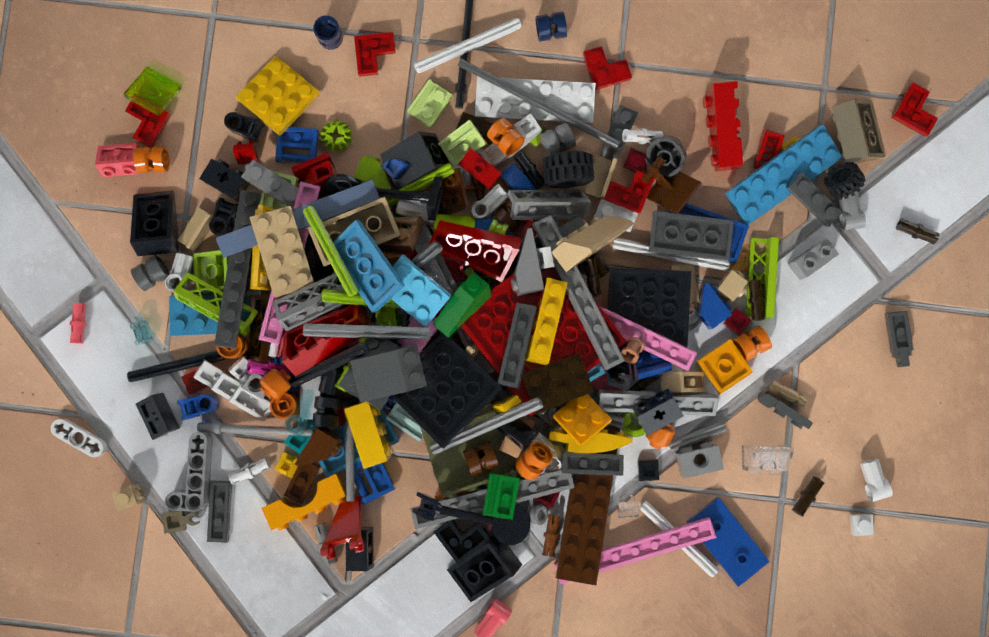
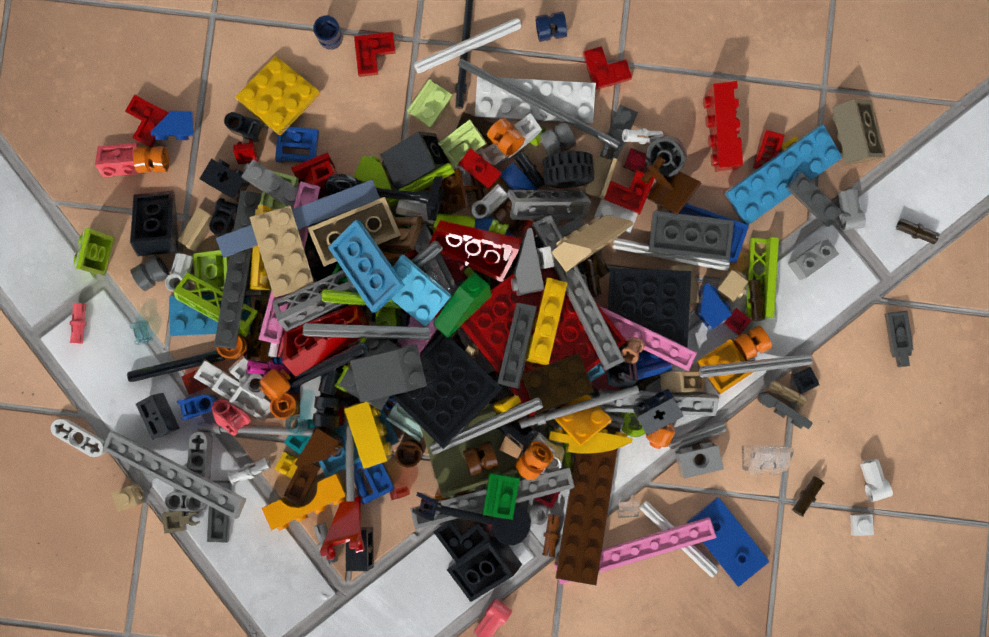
clear neon green tile [124,67,182,115] -> none
lime axle [303,206,359,297] -> none
lime gear [320,120,352,152] -> none
blue tile [381,159,409,179] -> none
dark grey plate [561,452,624,476] -> none
black tile [637,459,659,481] -> none
black tyre [824,162,866,200] -> none
red plate [891,82,938,137] -> none
none -> lime slope [73,228,114,276]
none -> light grey plate [103,431,246,519]
none -> blue slope [151,111,193,140]
none -> coral piece [211,399,251,436]
none -> clear red tile [389,486,410,500]
none -> reddish brown wheel [395,439,424,468]
none -> light grey bar [519,386,639,428]
none -> light grey axle [698,354,813,378]
none -> black tile [791,367,820,394]

